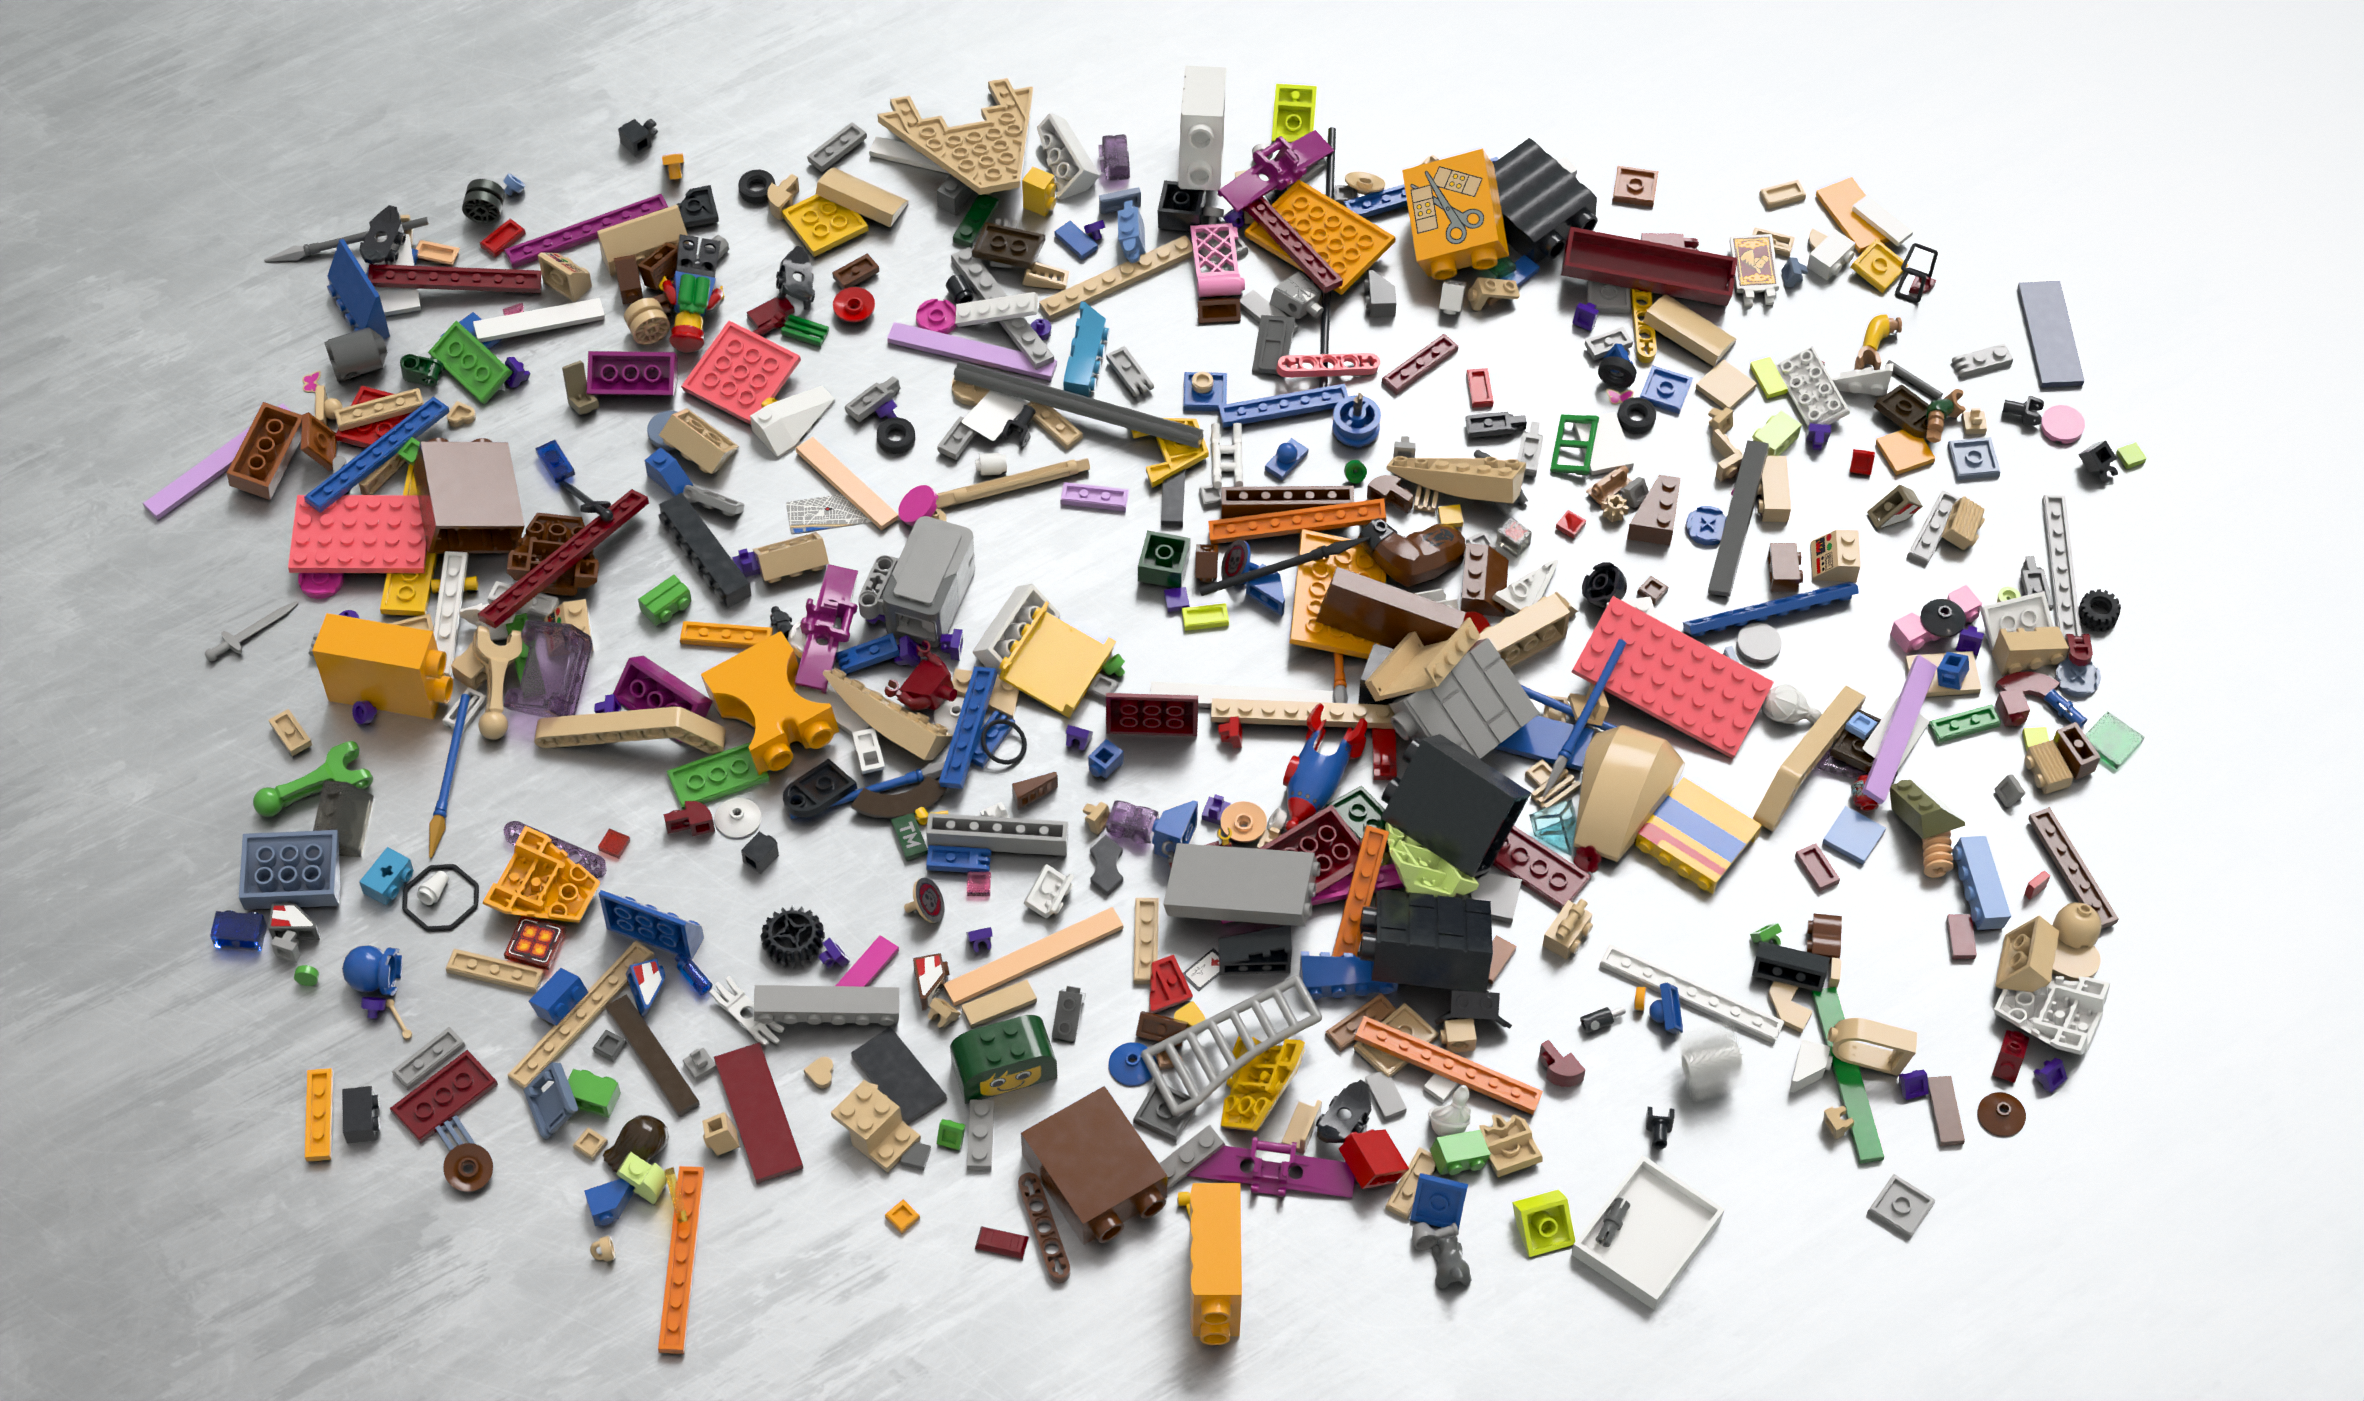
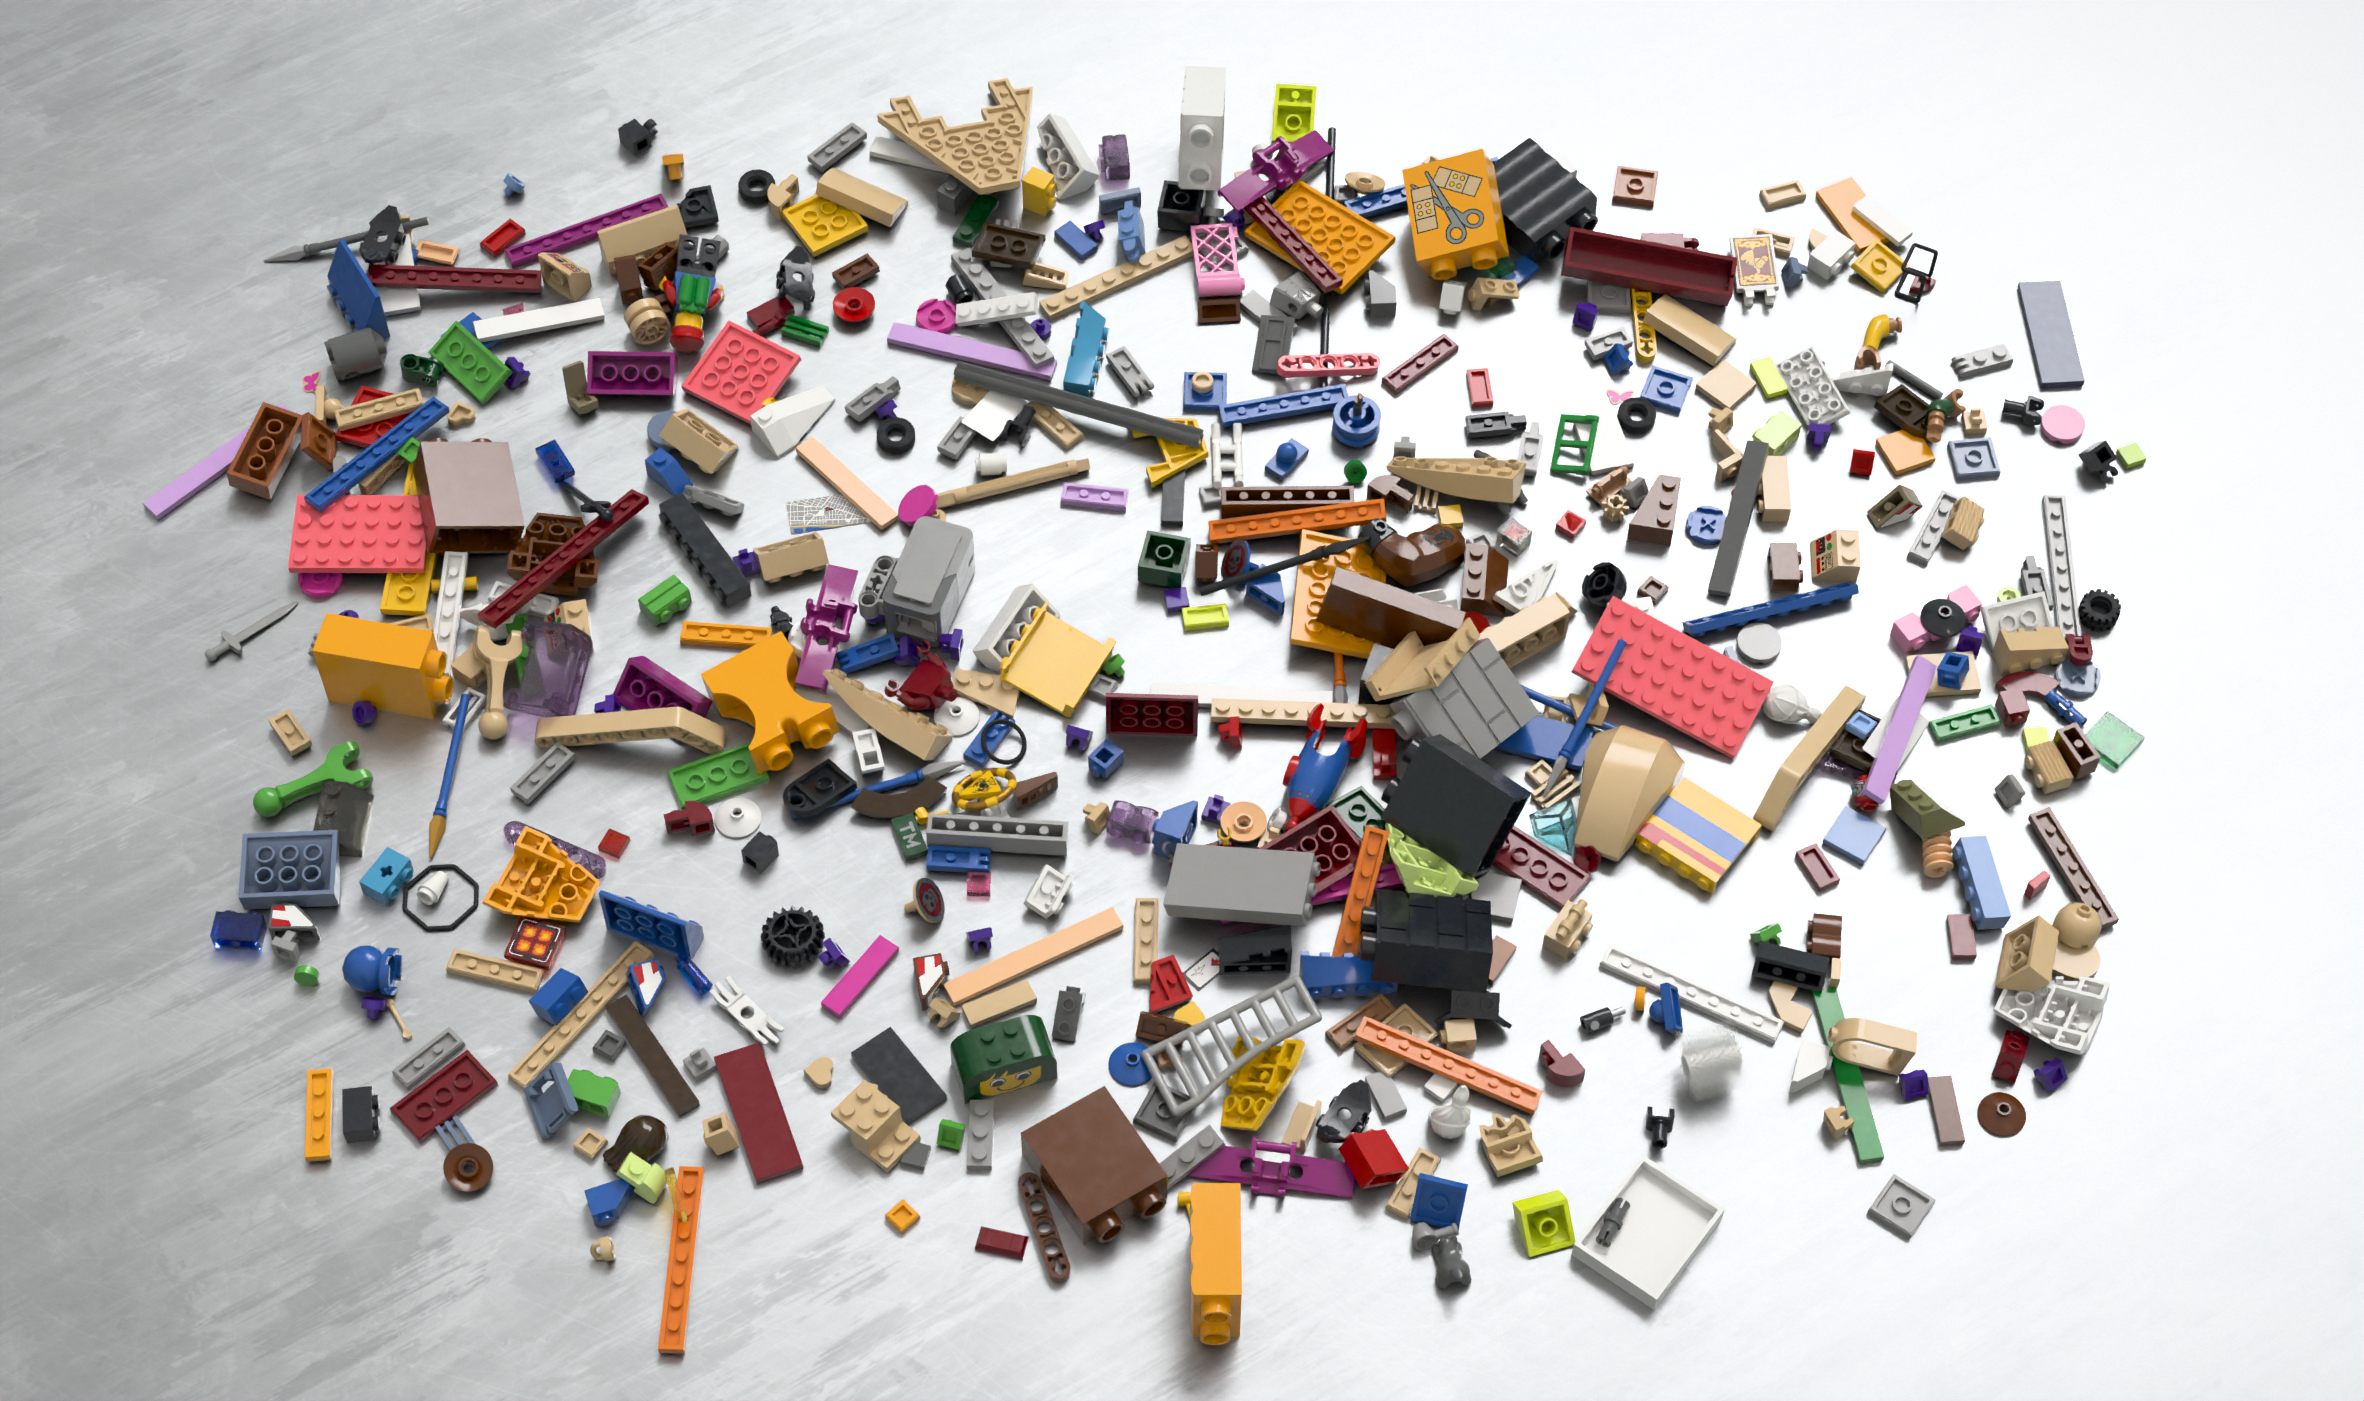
pearl dark grey wheel [462,179,505,224] -> none
light grey brick [754,985,899,1026] -> none
blue plate [939,666,998,789] -> none
tile [1090,835,1123,896] -> none
brick [1430,1129,1491,1175] -> none
black tyre [1598,356,1637,388] -> none
none -> light grey plate [510,741,575,804]
none -> piece [951,768,1017,811]

